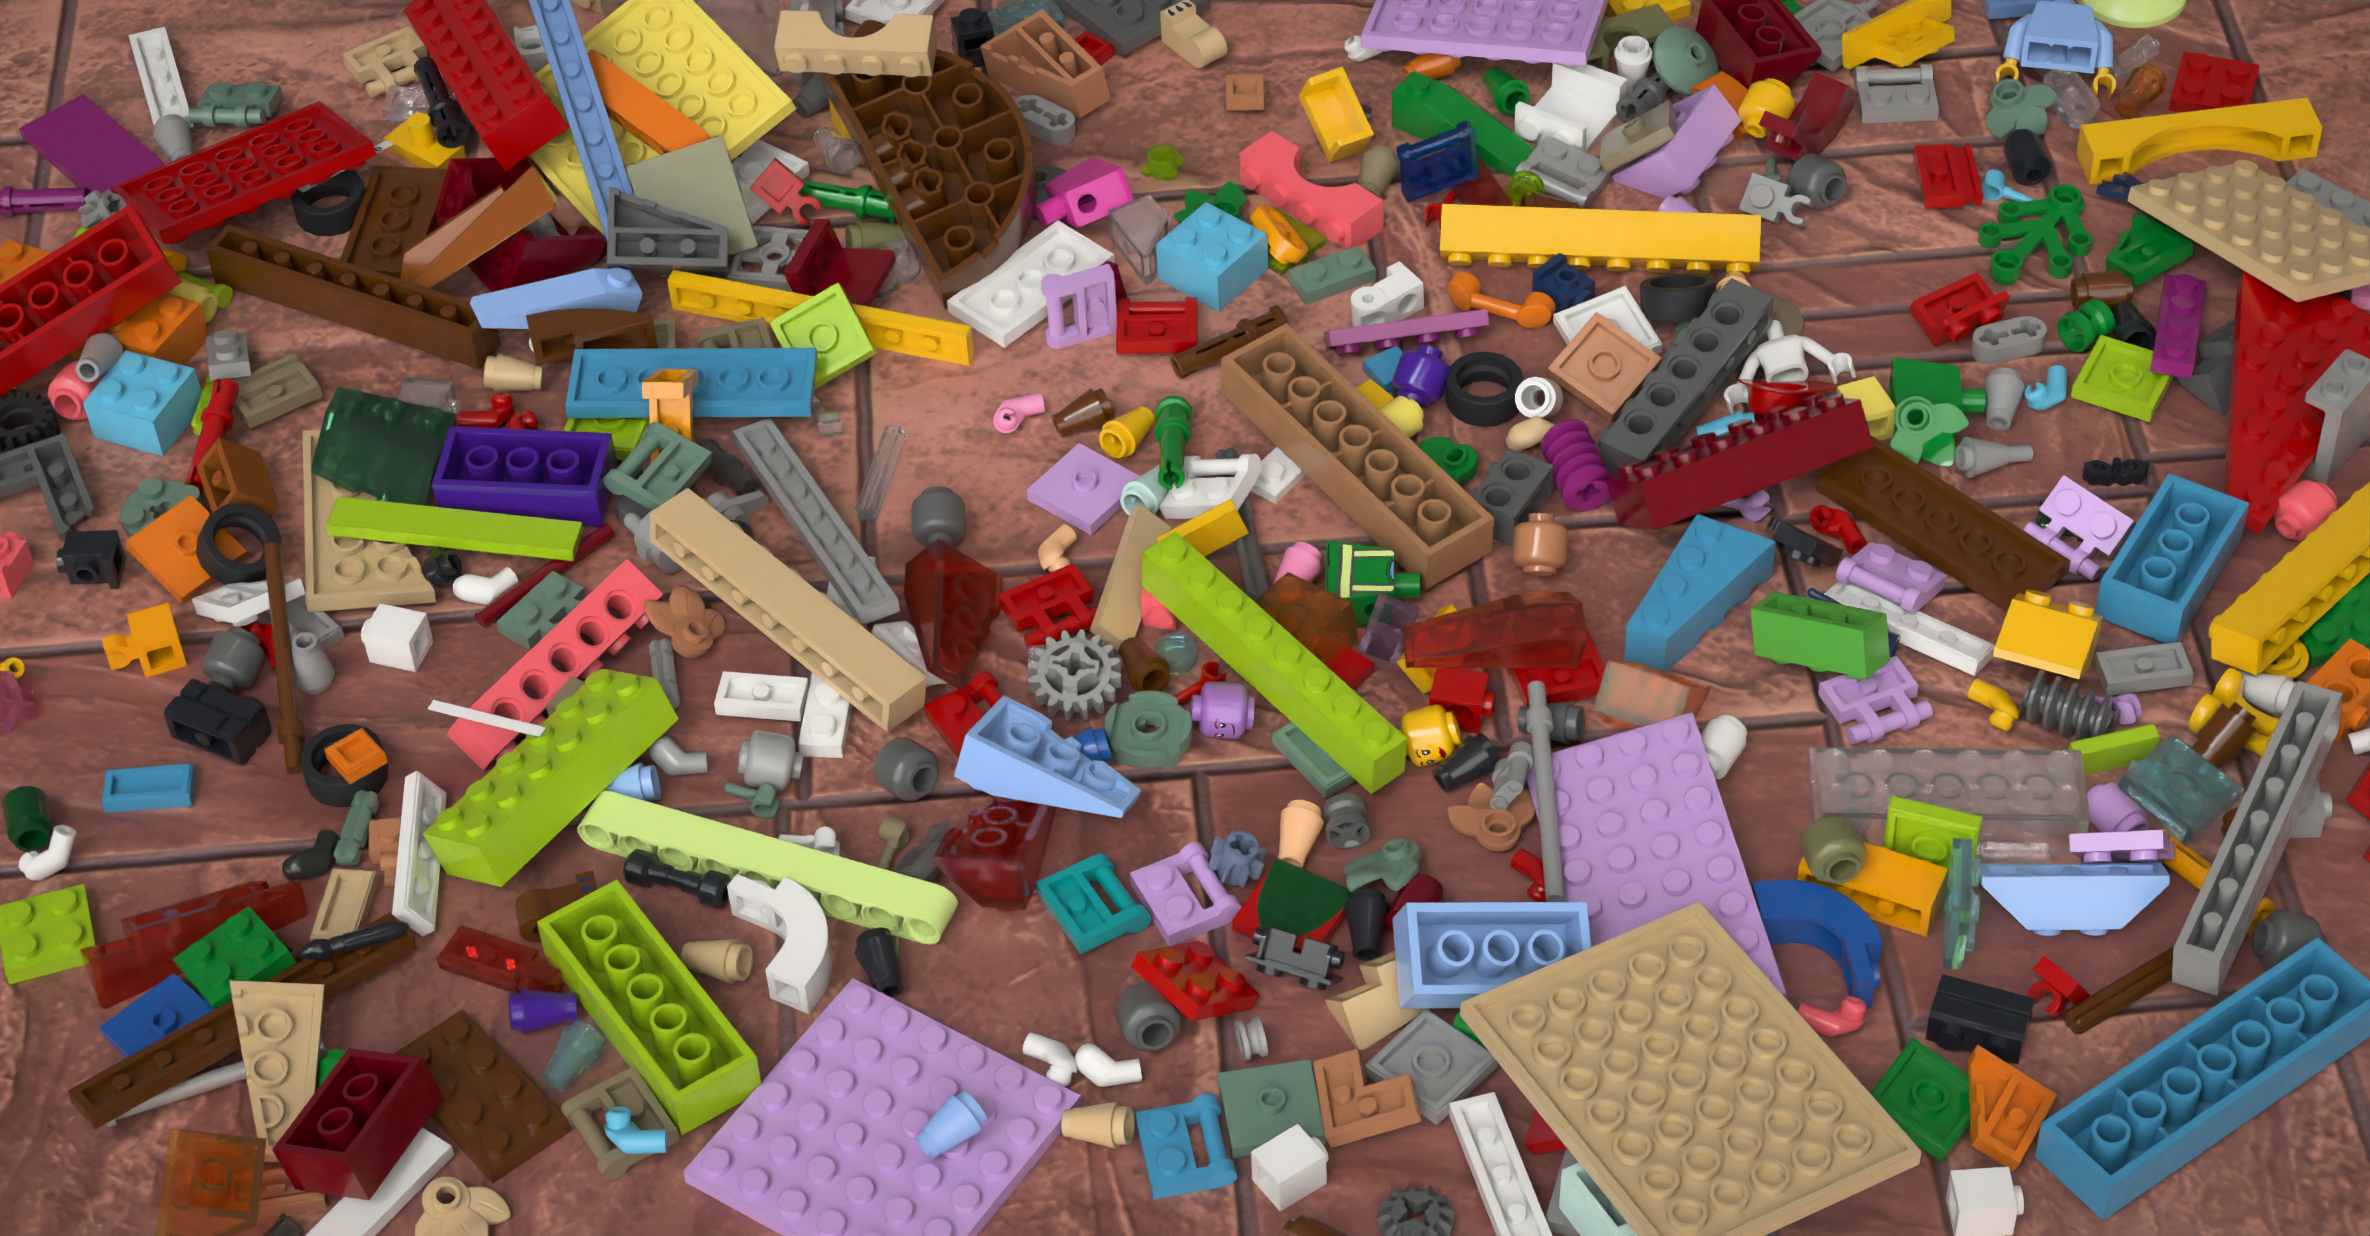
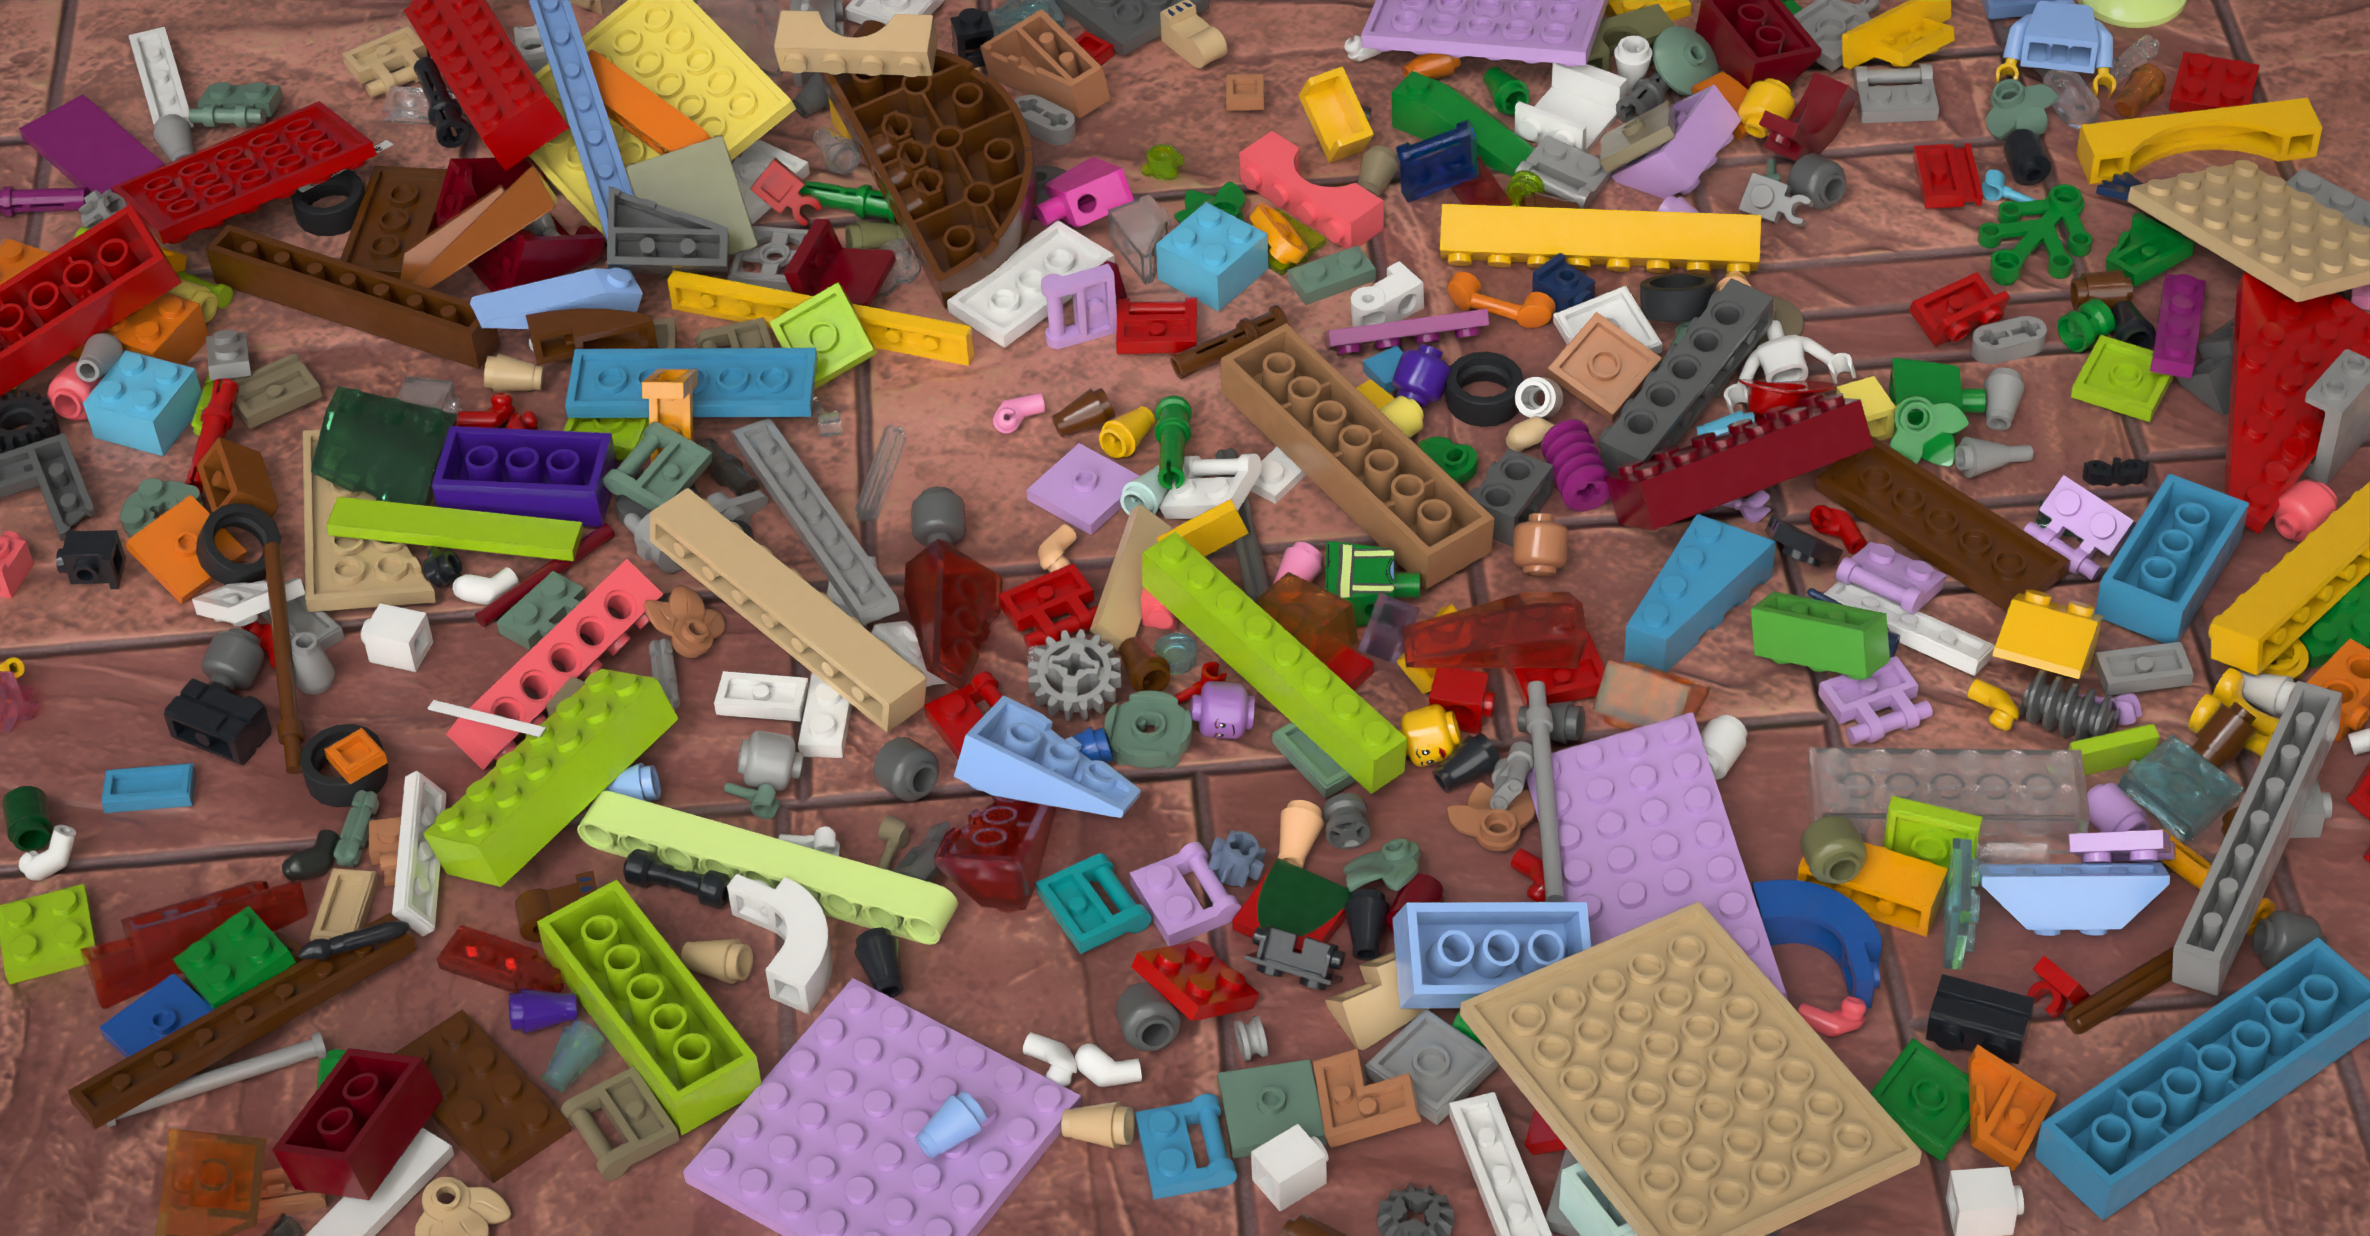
light orange brick [102,603,187,678] -> none
tan wing [229,980,325,1163] -> none
yellow tile [383,113,466,169] -> none
medium azure arm [604,1106,668,1154] -> none
light grey arm [648,735,709,776] -> none
red hand [1424,192,1457,230] -> none
medium azure arm [2024,365,2068,411] -> none

